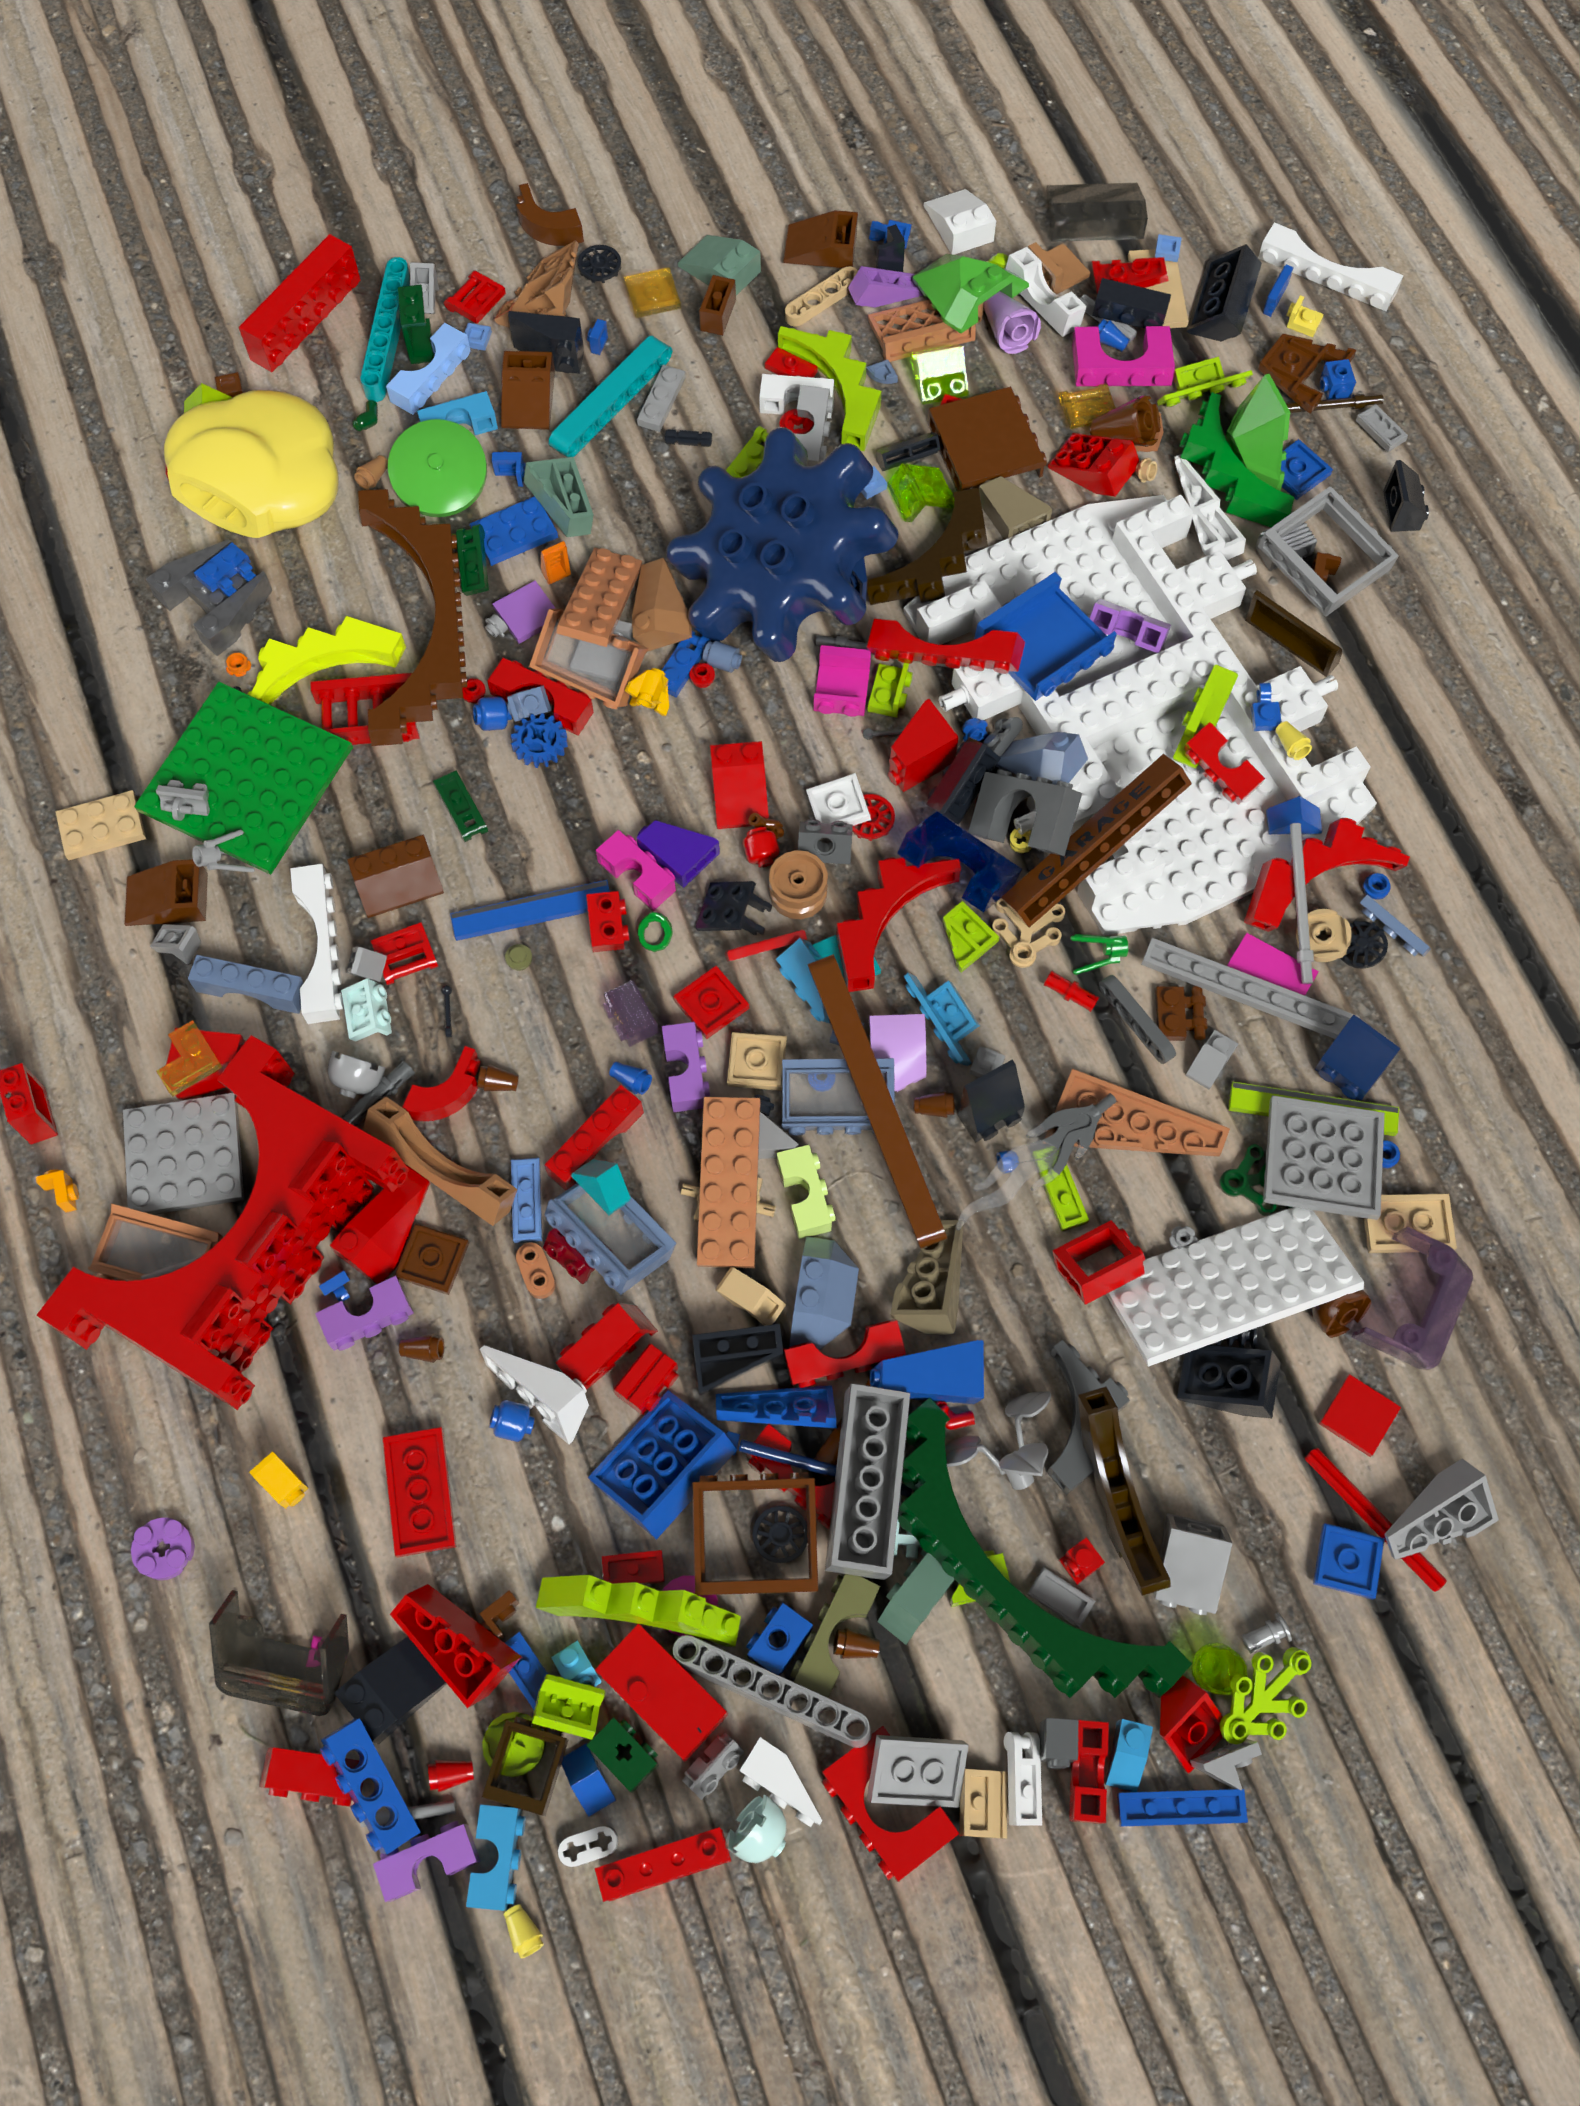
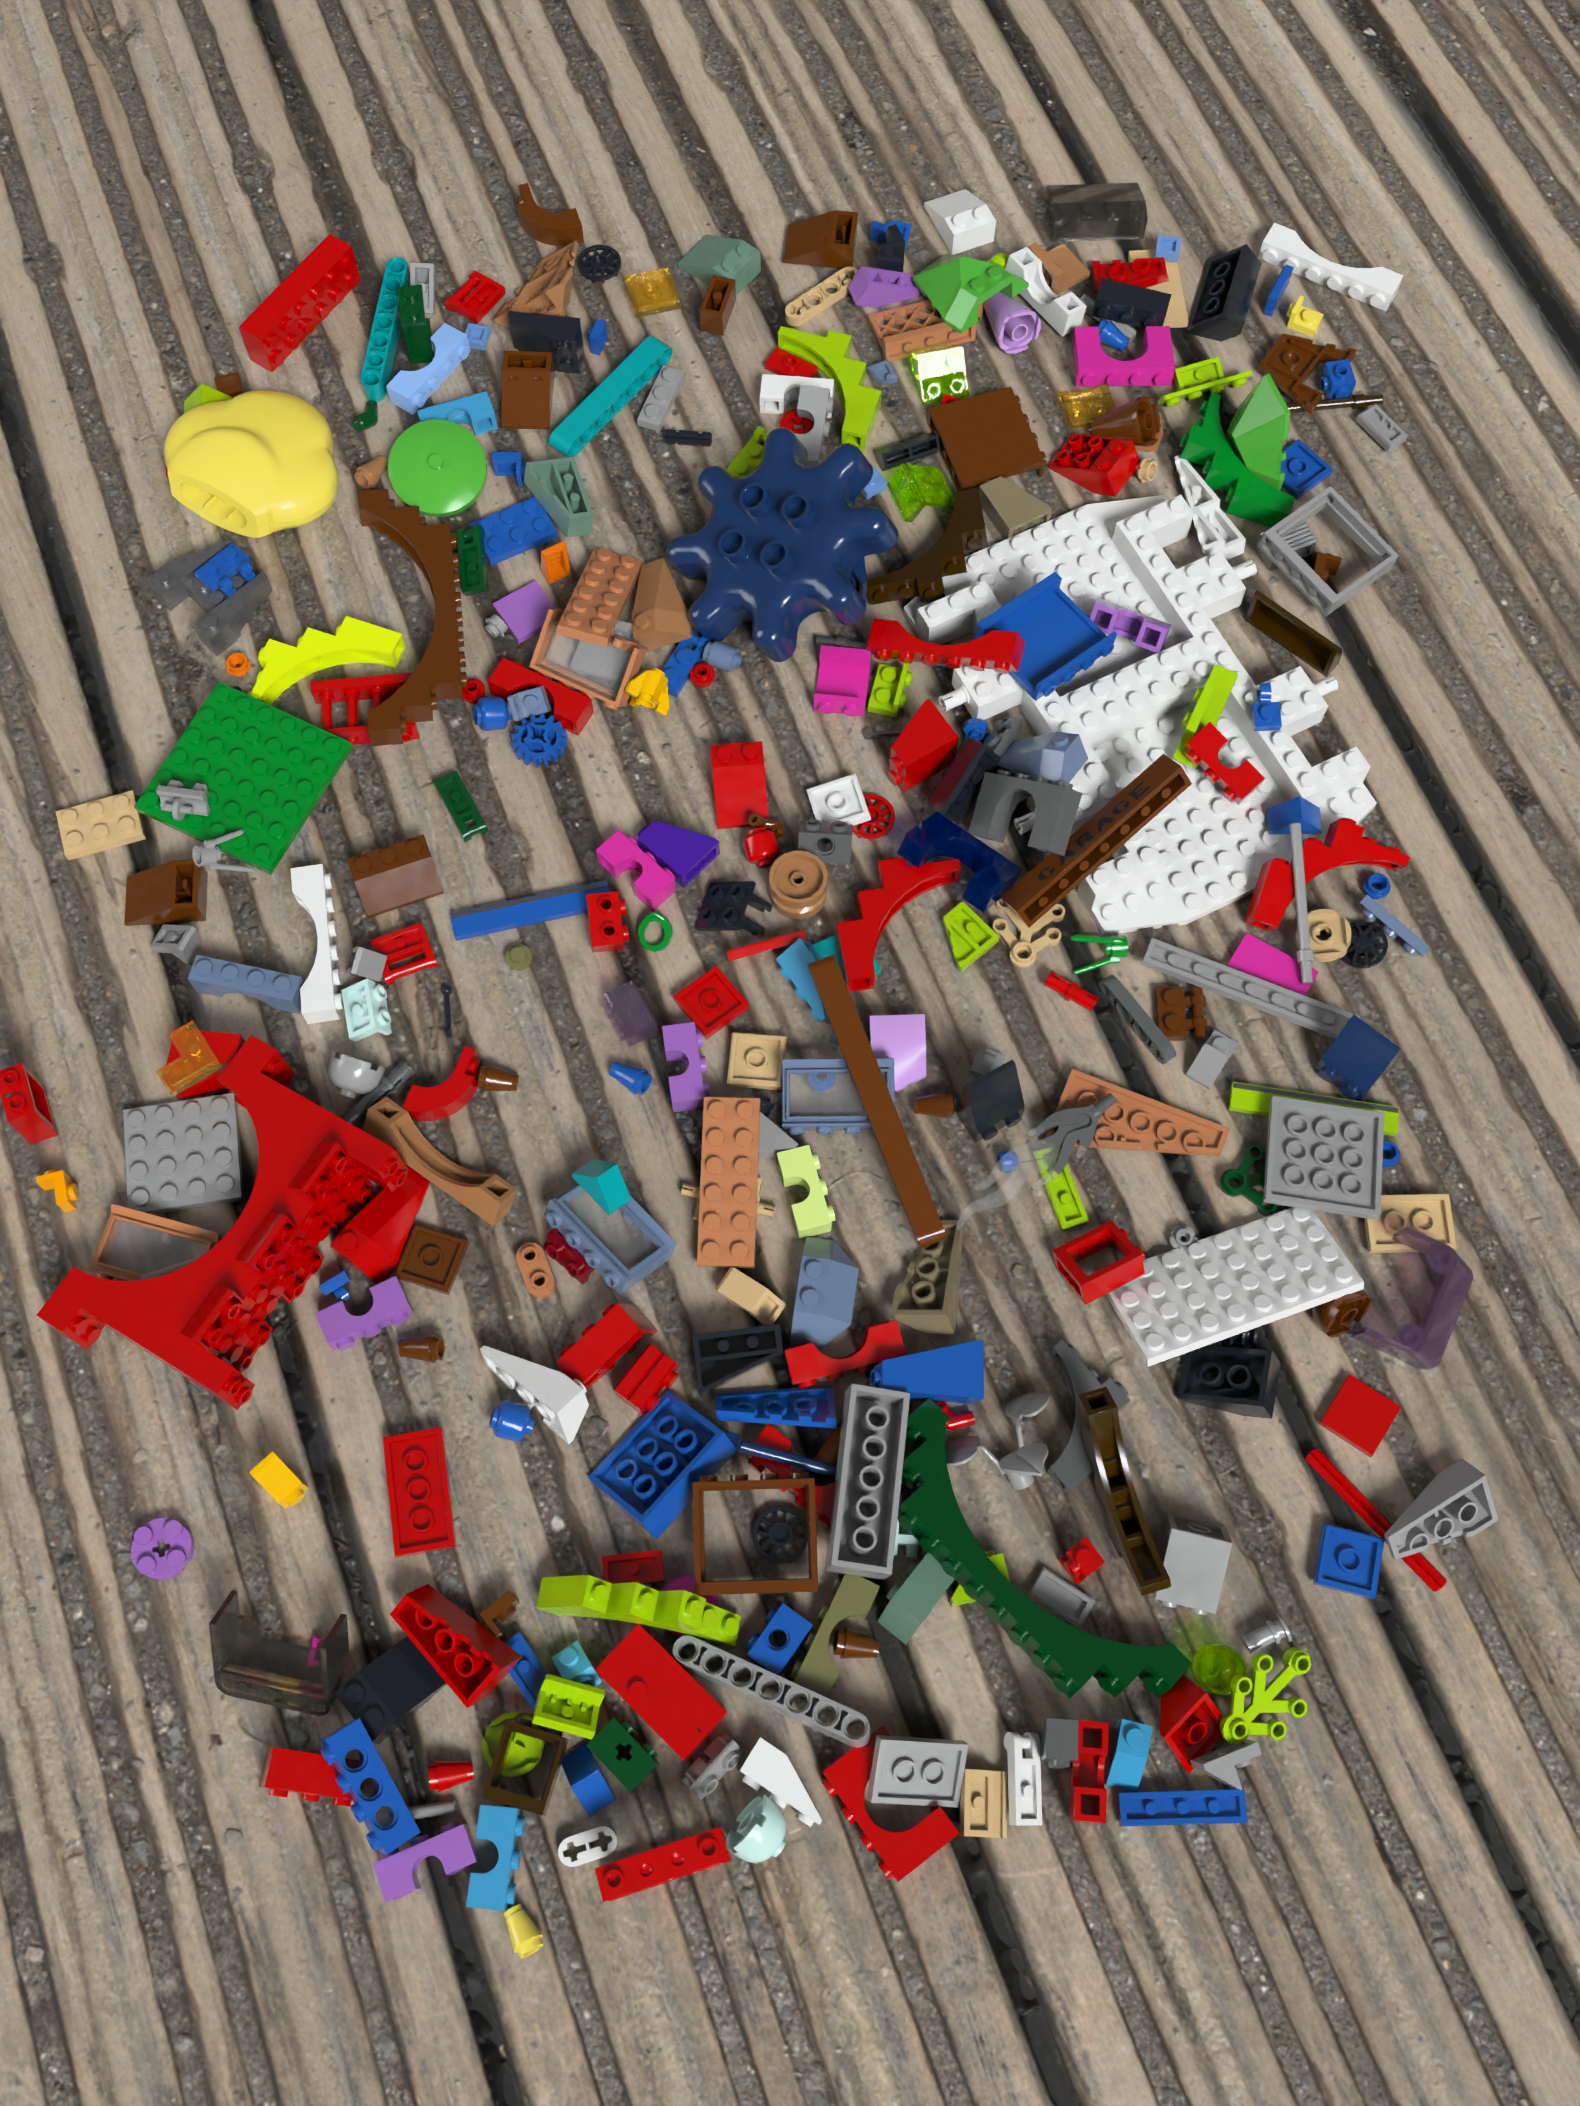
medium blue tile [511,1158,543,1243] -> none
red arch [544,1085,644,1190] -> none
dark azure bracket [904,973,980,1066] -> none
light yellow bush [1010,828,1032,853] -> none
light yellow cone [1275,721,1312,760] -> none
black slope [1383,460,1429,532] -> none

